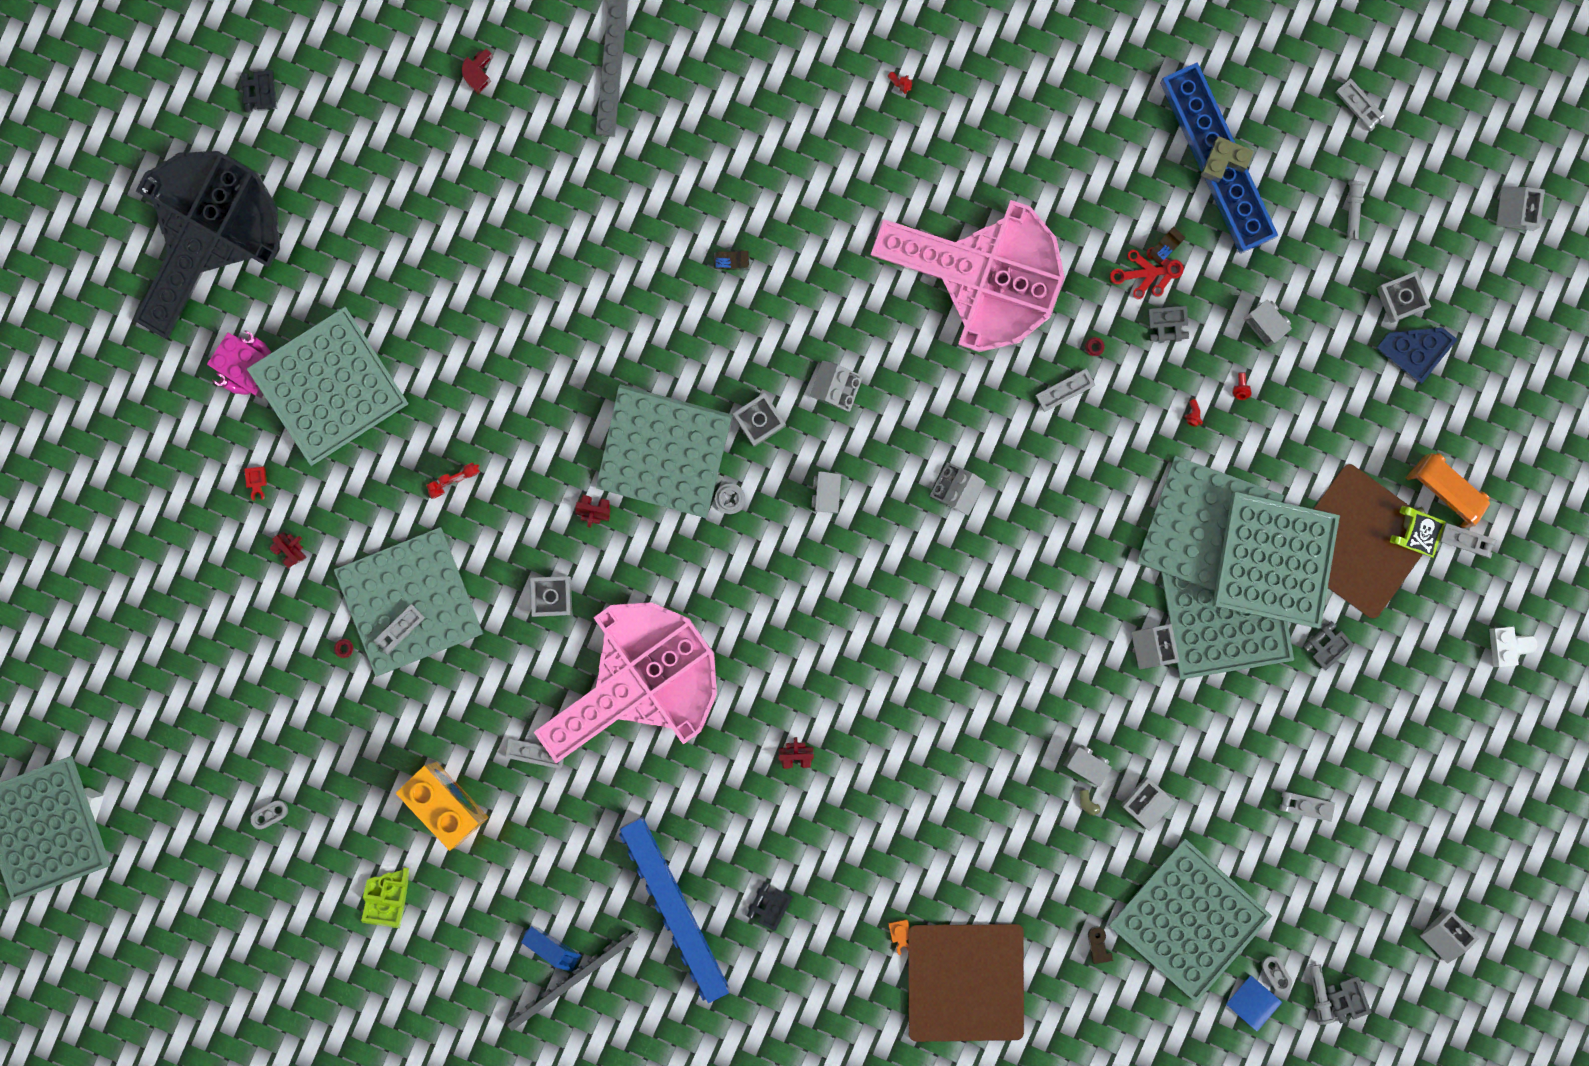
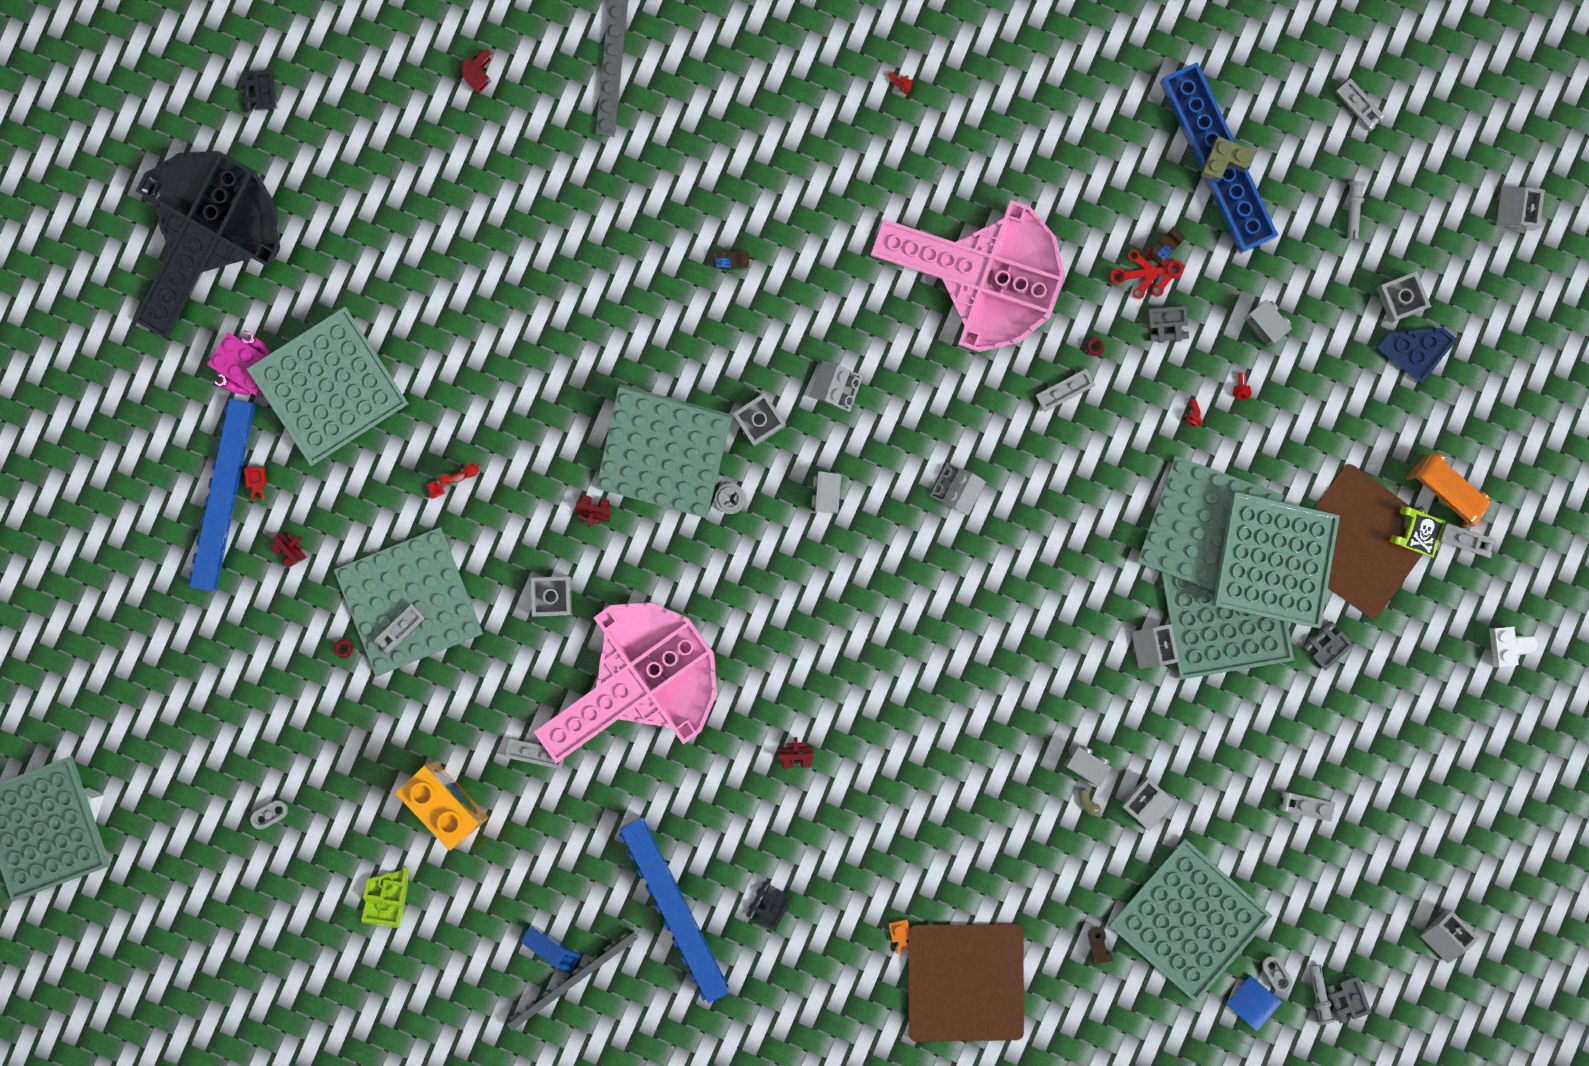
none -> blue brick [188,399,256,592]

